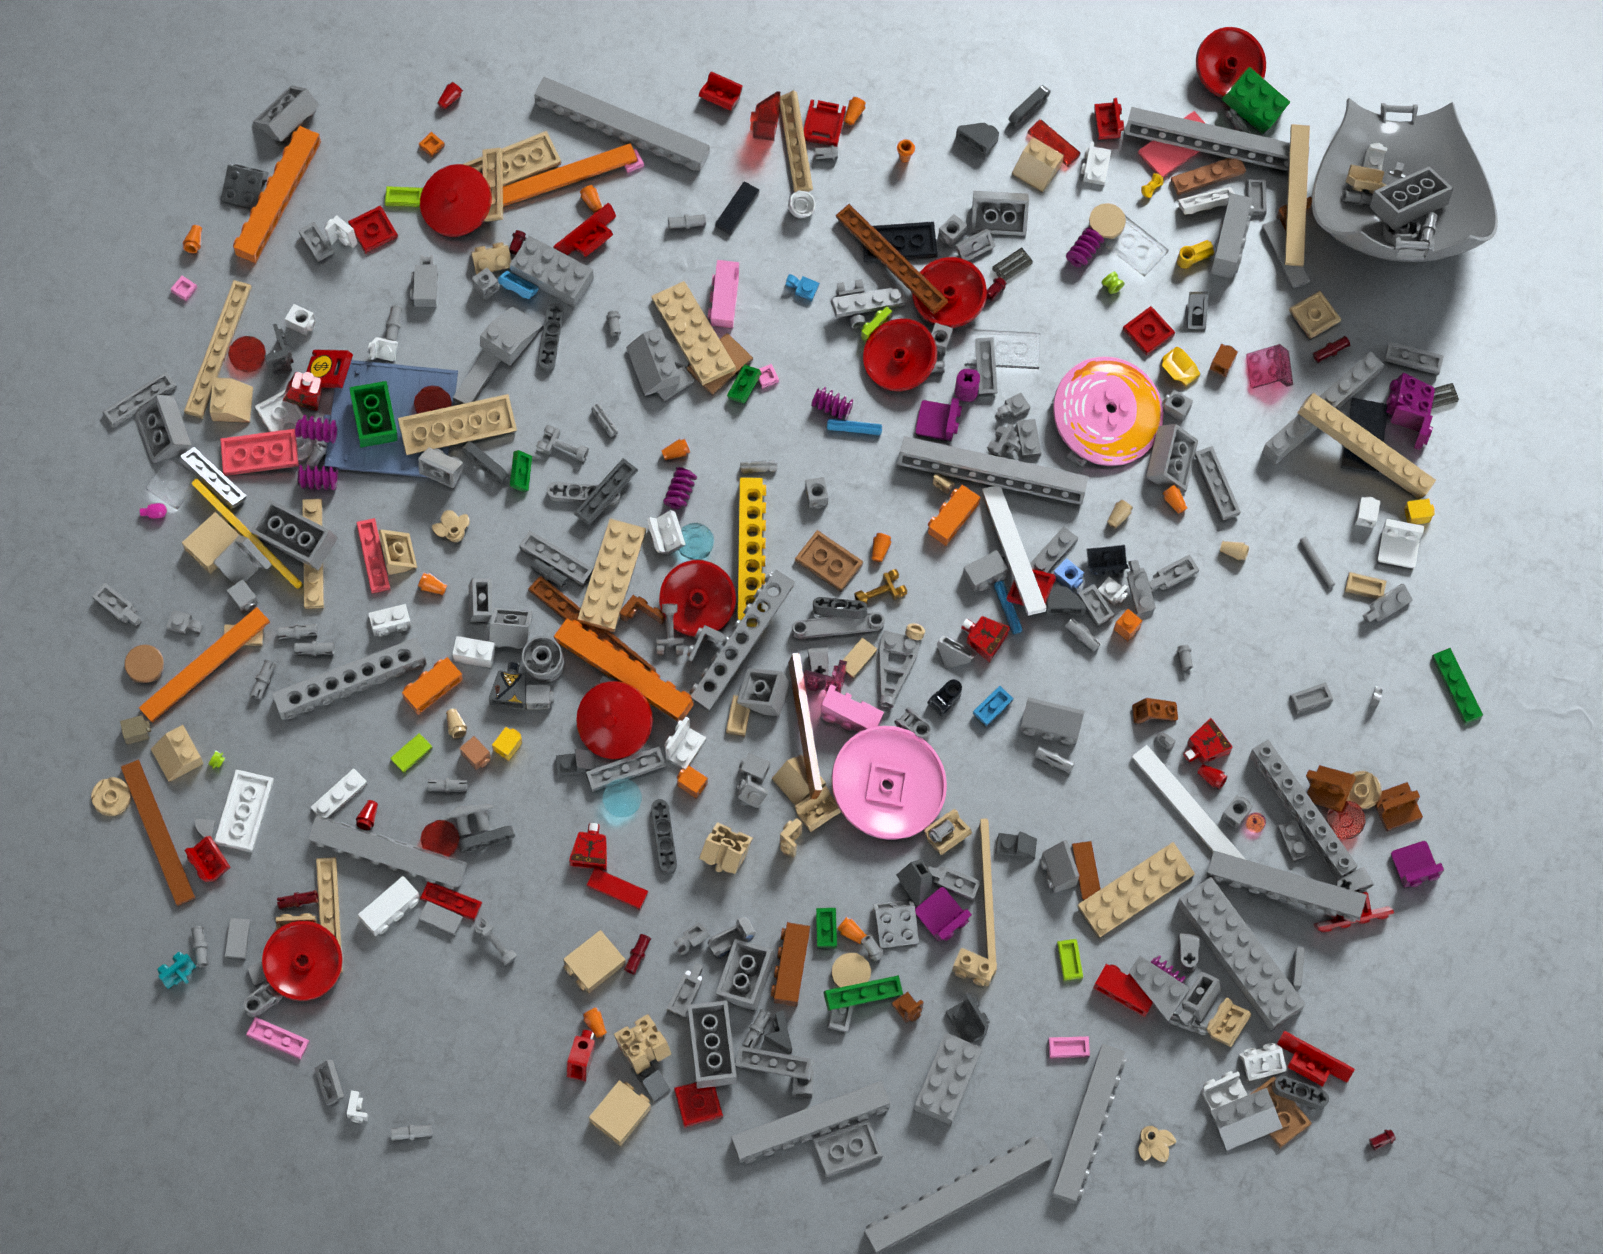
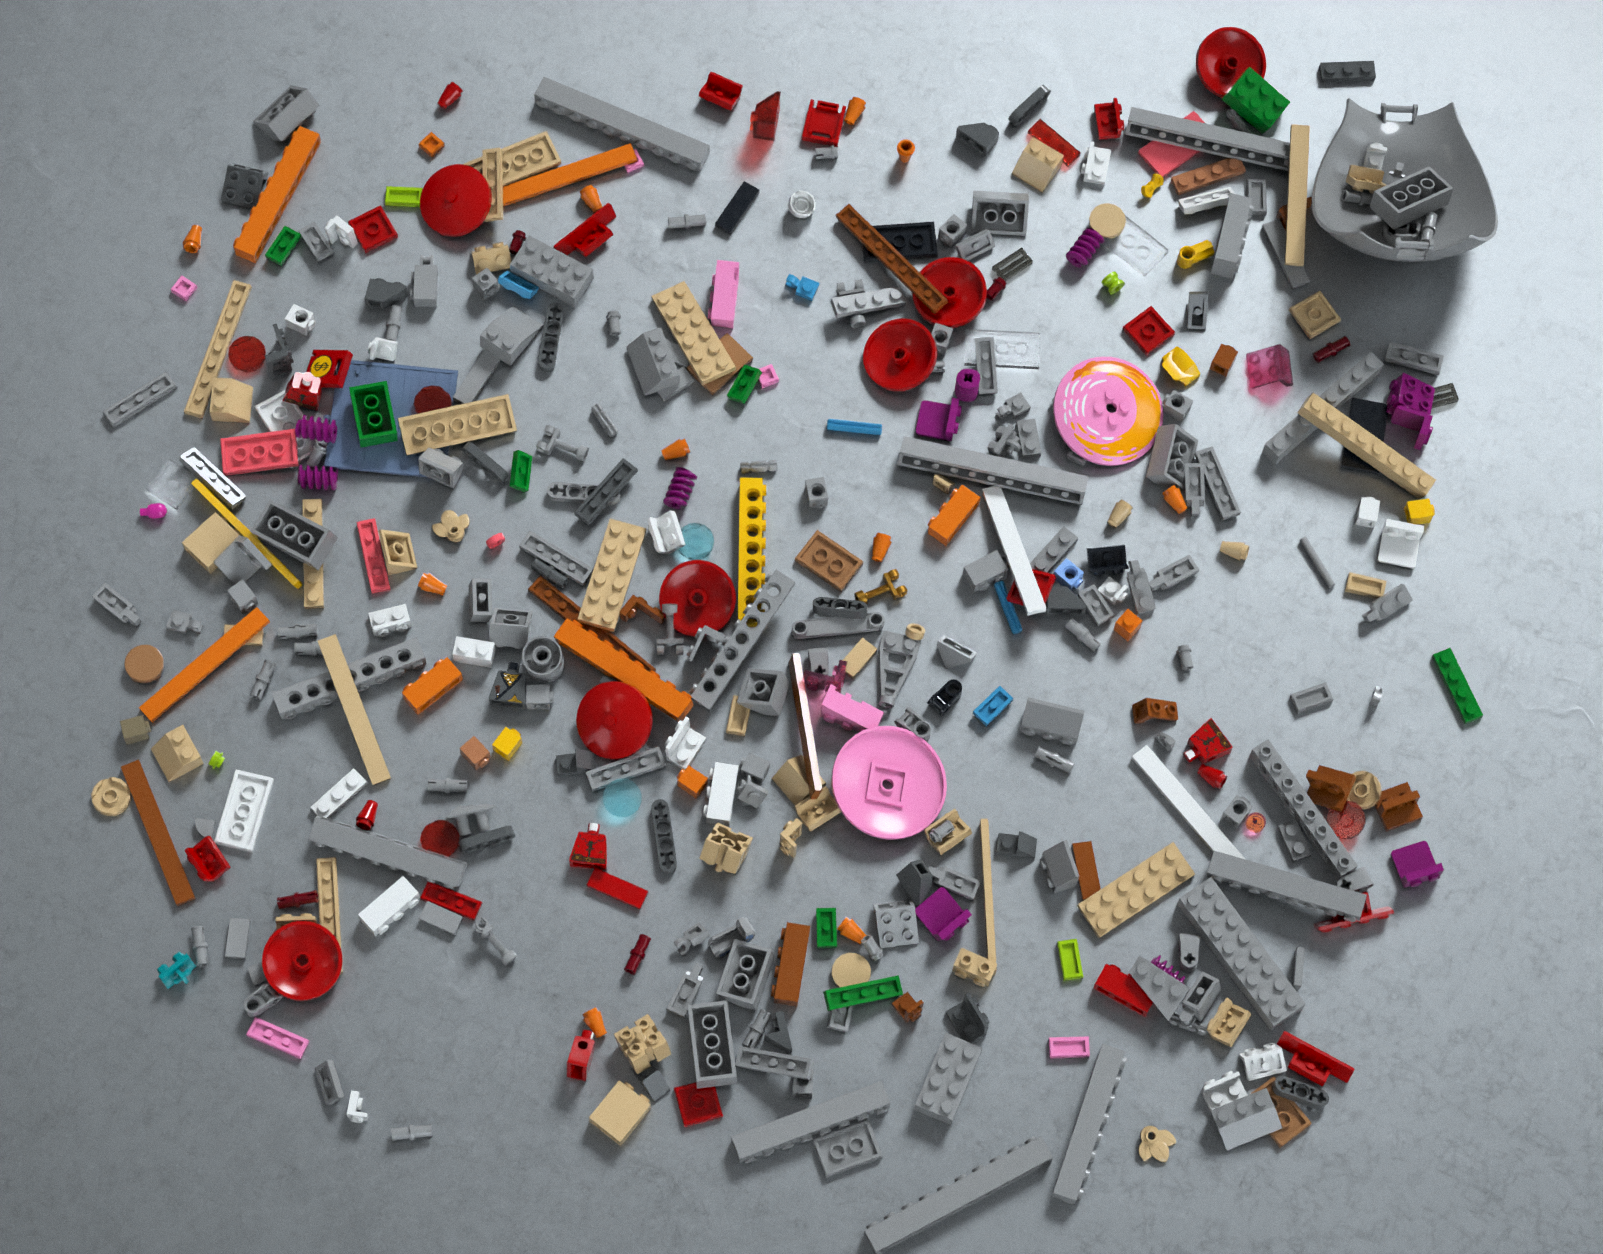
light grey slope [135,395,191,463] -> none
lime tile [390,733,433,774] -> none
tan cone [446,709,467,739] -> none
tan brick [563,930,626,994] -> none
tan tile [779,90,813,193] -> none
magenta piece [811,386,854,420] -> none
lime plate [861,306,892,343] -> none
red torso [961,616,1010,663] -> none
dark red pin [1369,1129,1396,1151] -> none
none -> green plate [265,226,301,266]
none -> tan tile [318,634,391,785]
none -> dark grey slope [365,278,408,310]
none -> coral tile [486,533,505,549]
none -> white brick [703,762,739,826]
none -> light grey hinge [1184,463,1205,516]
none -> dark grey plate [1319,61,1376,82]

